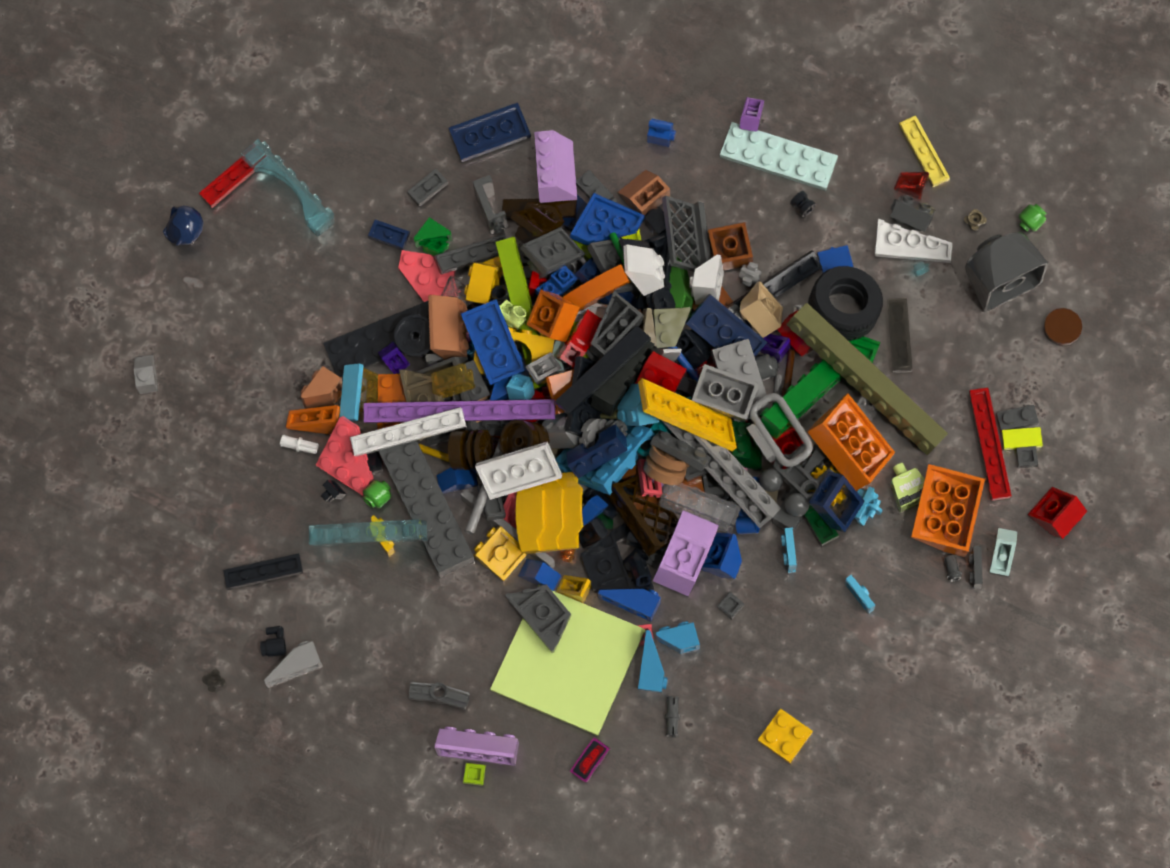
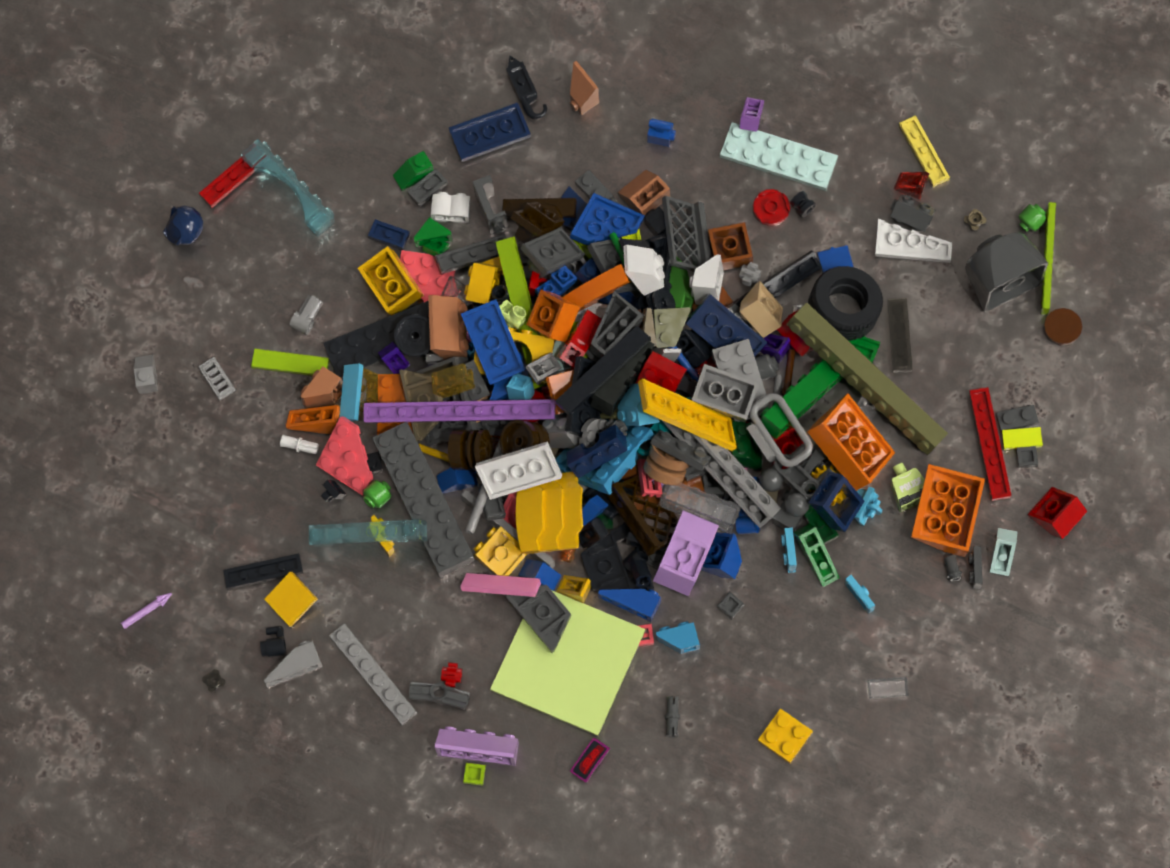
white tile [350,407,467,457] -> none
lavender slope [534,130,577,203] -> none
dark azure slope [638,630,668,693] -> none
clear light blue plate [912,261,930,277] -> none
none -> lavender piece [121,593,172,629]
none -> light grey slope [198,357,236,401]
none -> lime tile [251,349,330,376]
none -> yellow tile [264,572,318,627]
none -> light grey piece [289,295,323,335]
none -> light grey plate [329,623,417,725]
none -> yellow brick [358,246,424,315]
none -> green slope [393,151,434,191]
none -> white brick [431,192,470,223]
none -> red gear [441,662,463,687]
none -> bright pink tile [461,573,541,597]
none -> black plate [506,55,548,119]
none -> nougat slope [569,61,599,115]
none -> red tile [753,189,790,226]
none -> green slope [793,523,840,587]
none -> clear tile [868,677,909,699]
none -> lime tile [1040,202,1056,315]

